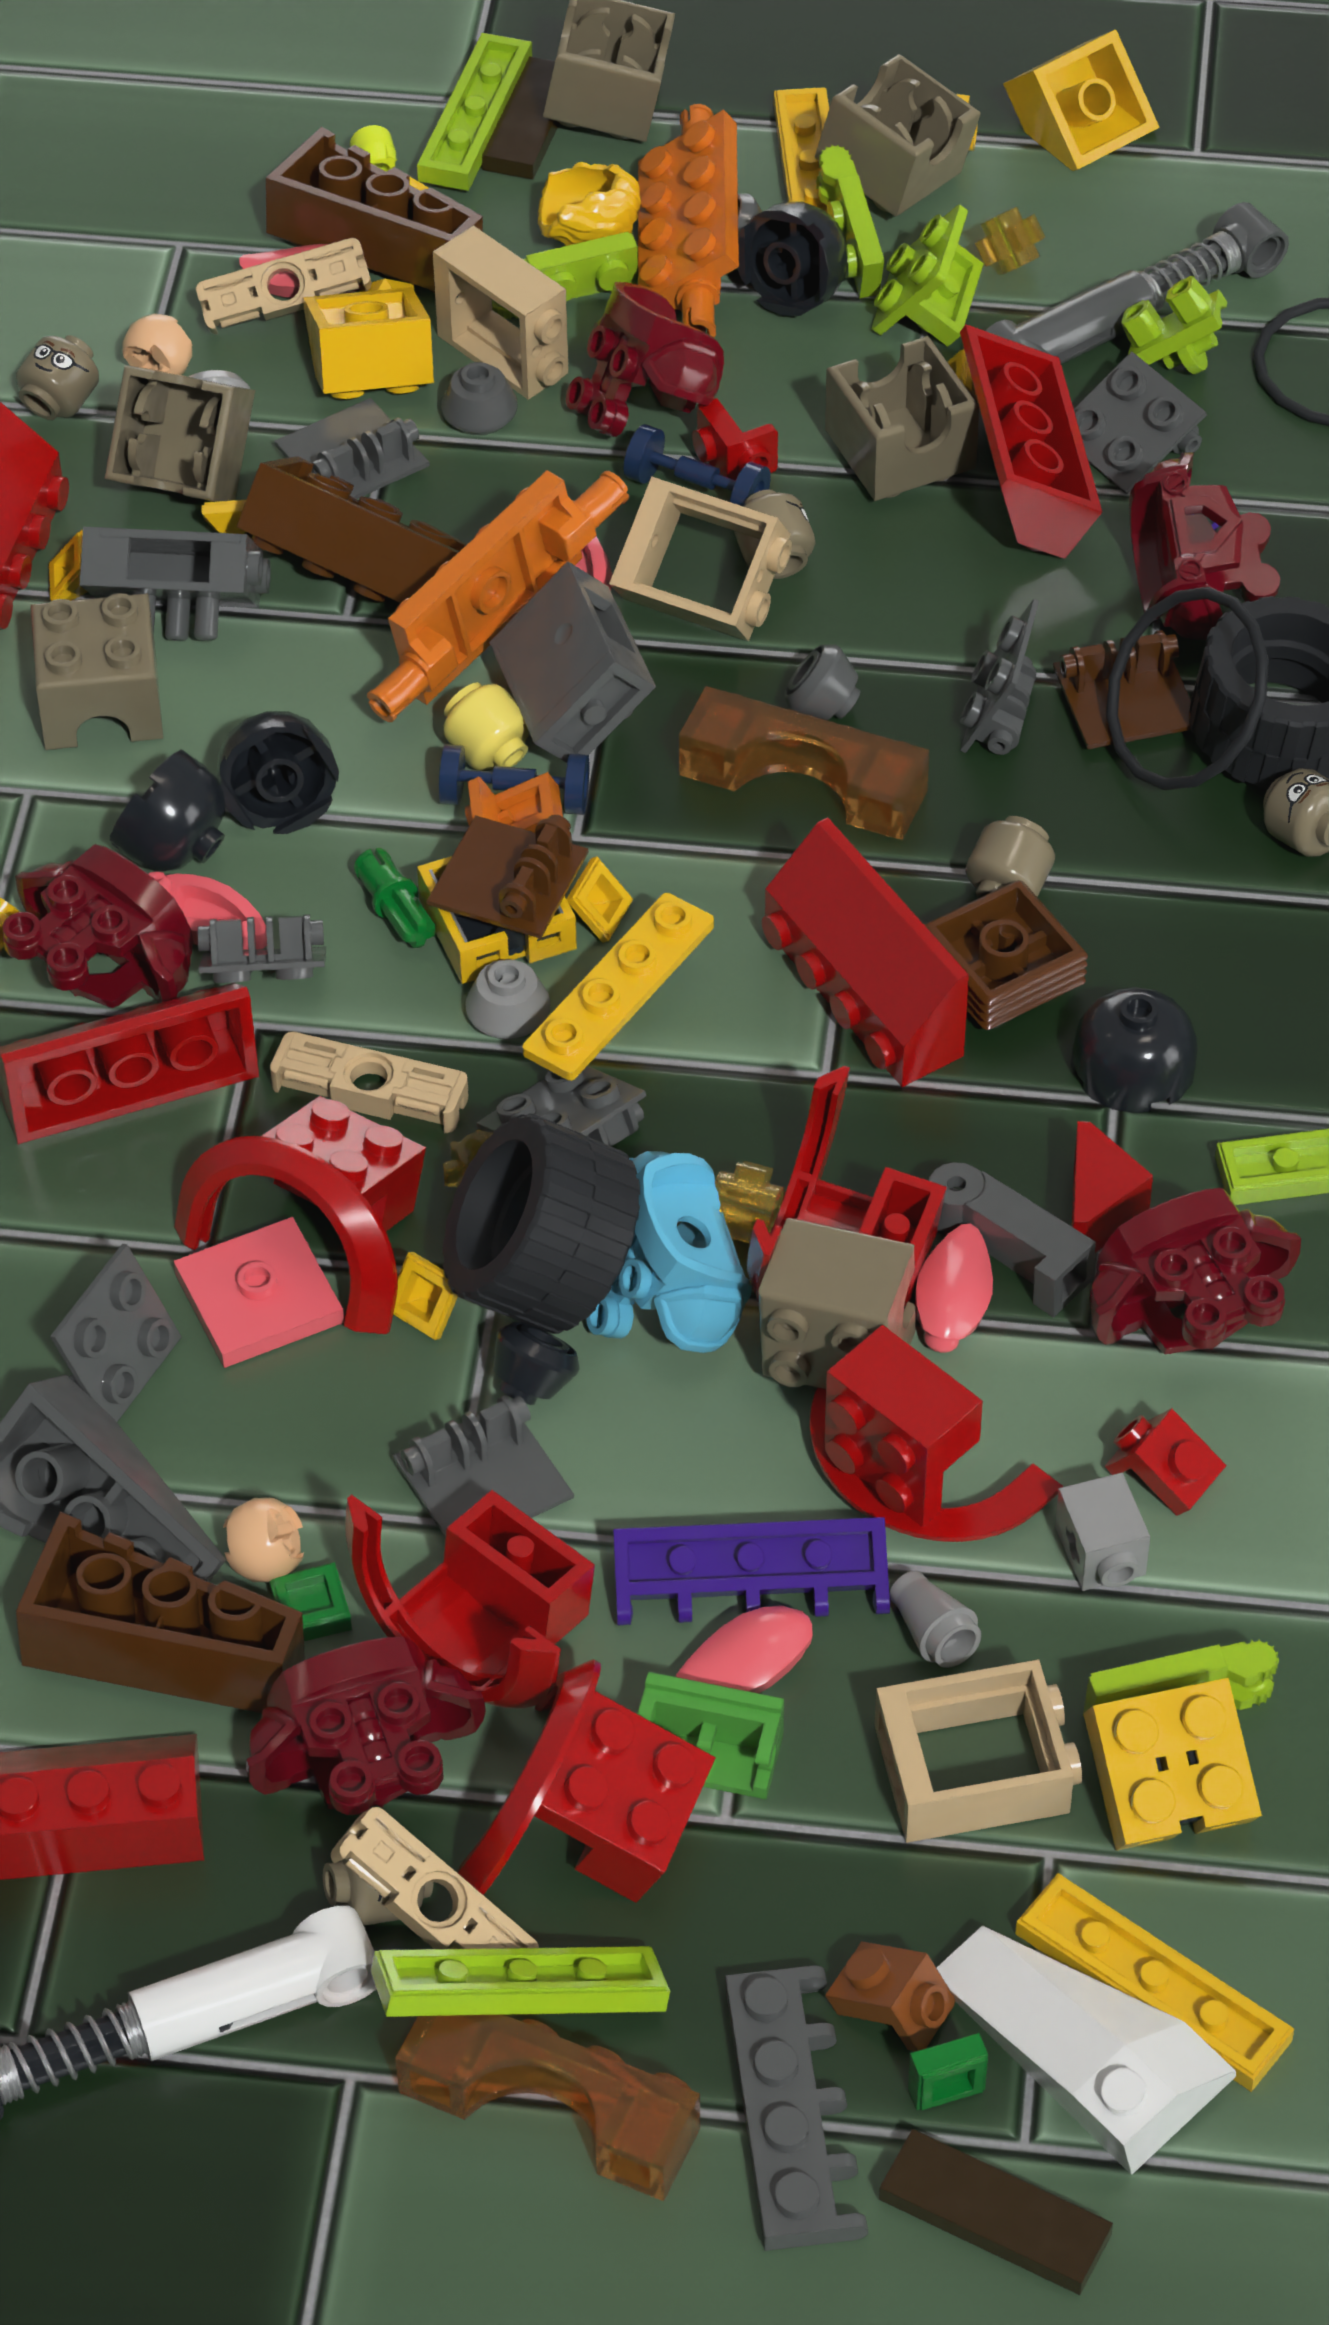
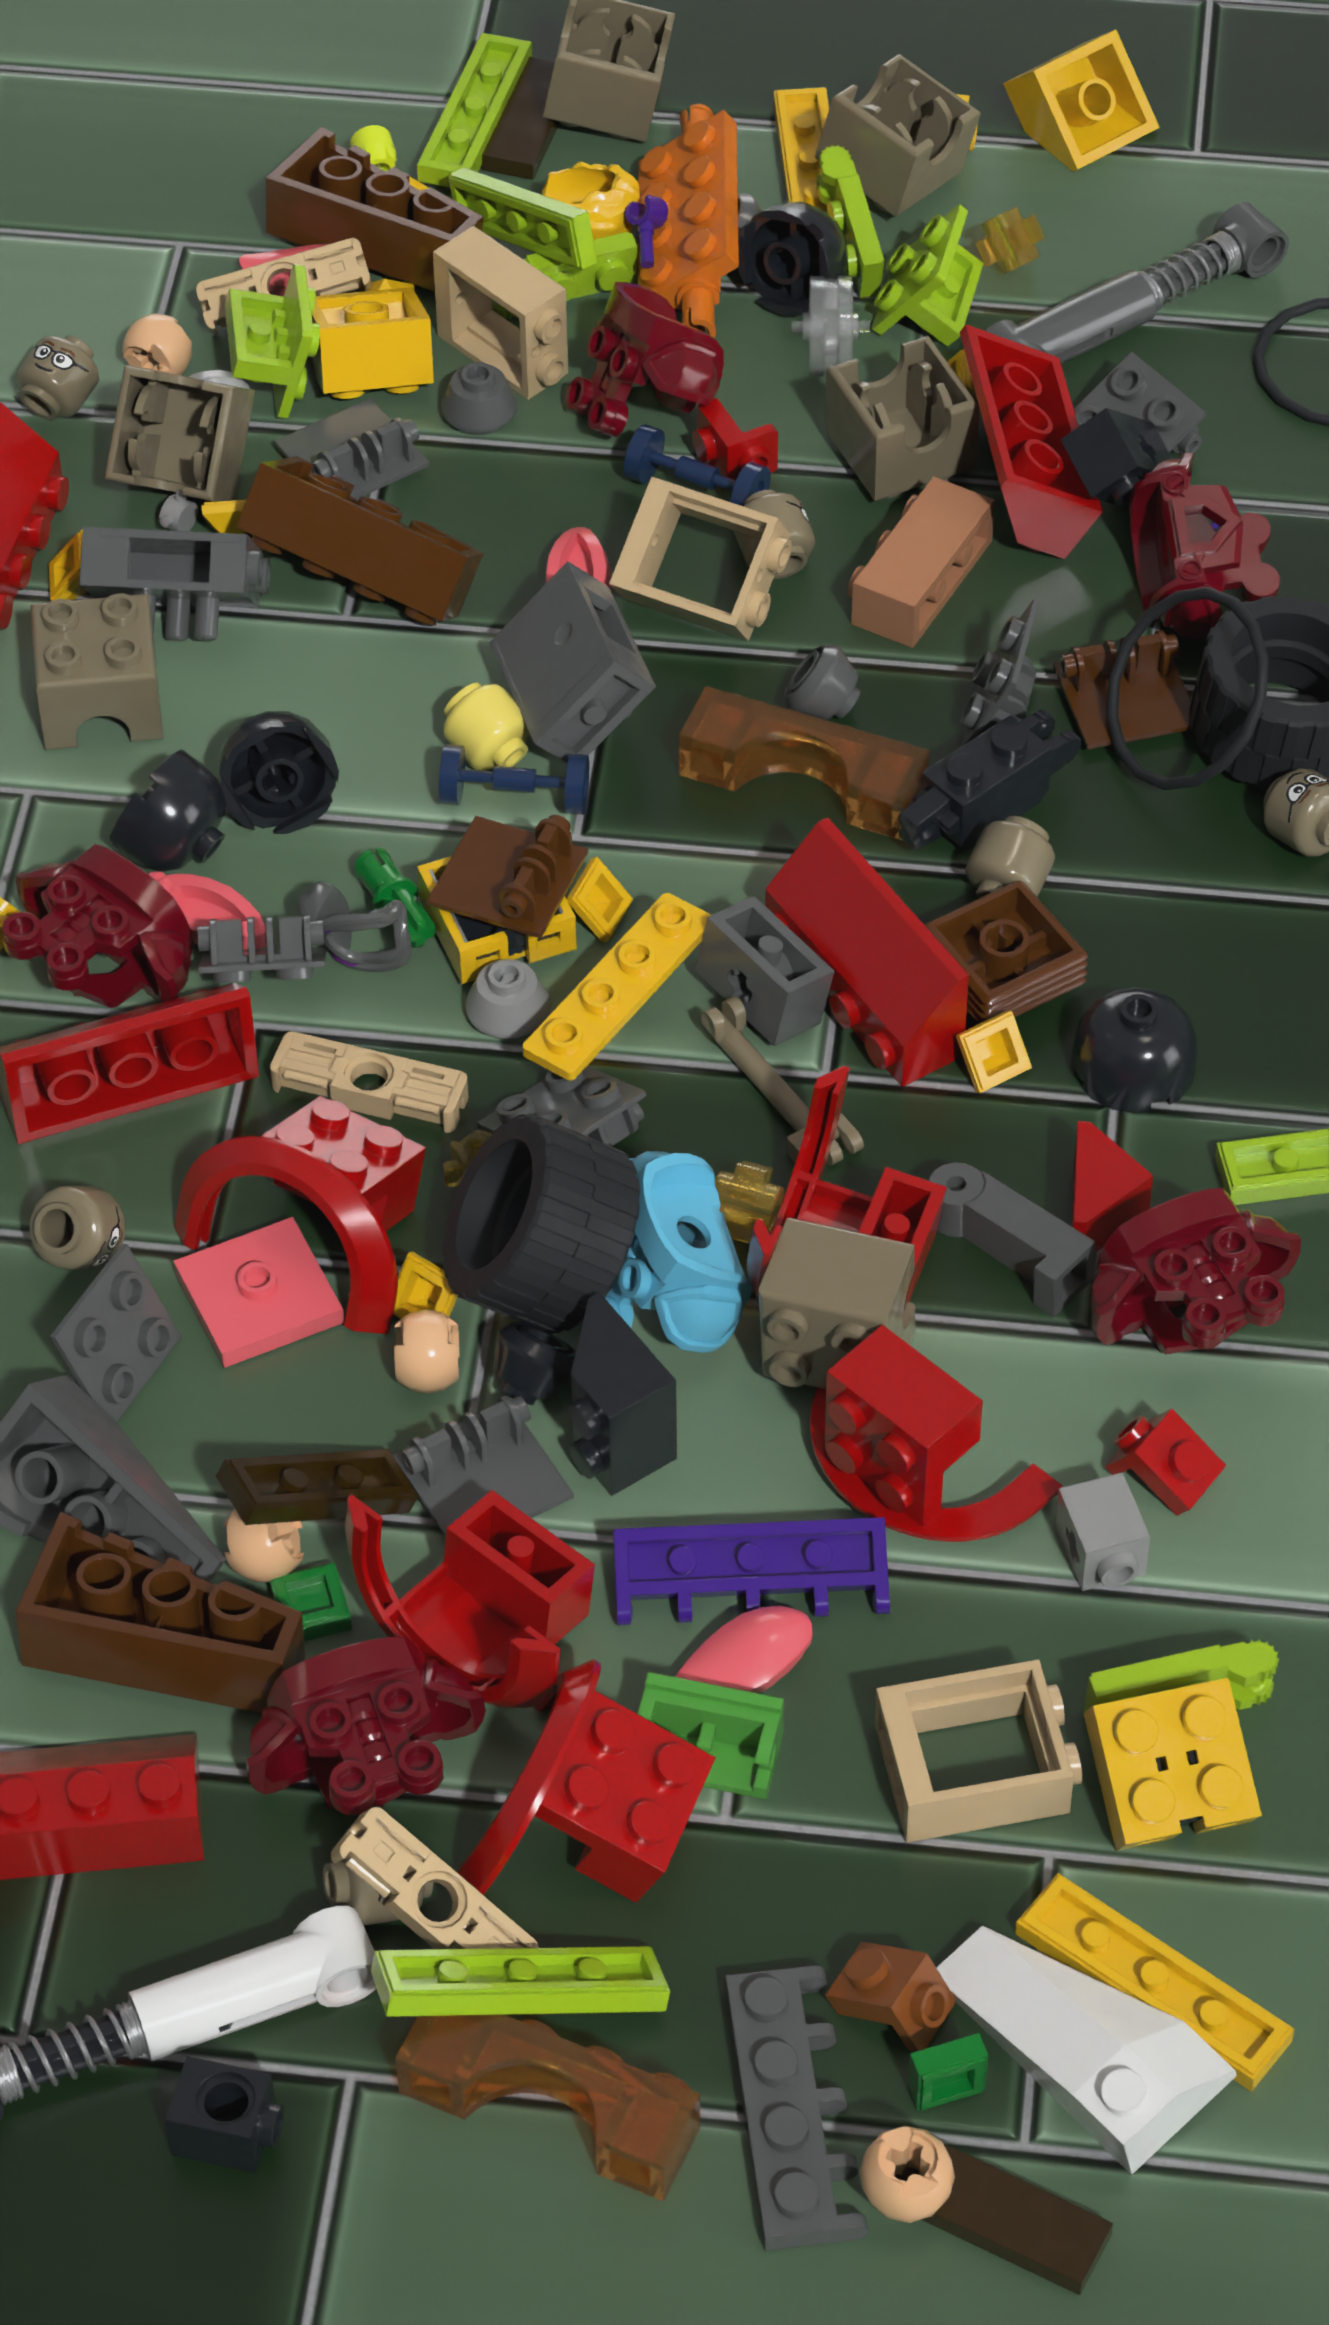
orange plate [367,470,629,722] -> none
orange bracket [465,772,563,833] -> none
light grey cone [890,1571,981,1668] -> none
coral arm [915,1223,993,1353] -> none
lime hips [1121,276,1228,374] -> none
none -> dark tan head [30,1186,125,1269]
none -> light grey piece [159,490,198,531]
none -> black brick [165,2056,284,2173]
none -> dark brown tile [216,1449,418,1525]
none -> lime bracket [224,264,320,419]
none -> dark grey piece [298,881,411,972]
none -> light nougat piece [394,1309,460,1394]
none -> lime tile [448,168,598,270]
none -> black slope [568,1292,677,1496]
none -> dark purple hand [625,194,668,268]
none -> dark grey brick [695,896,834,1046]
none -> dark tan hinge [701,996,864,1166]
none -> clear wheel [792,276,870,377]
none -> nougat brick [847,476,995,648]
none -> light nougat piece [859,2126,955,2223]
none -> black hinge [899,709,1082,851]
none -> yellow slope [956,1010,1032,1093]
none -> black brick [1060,408,1172,508]

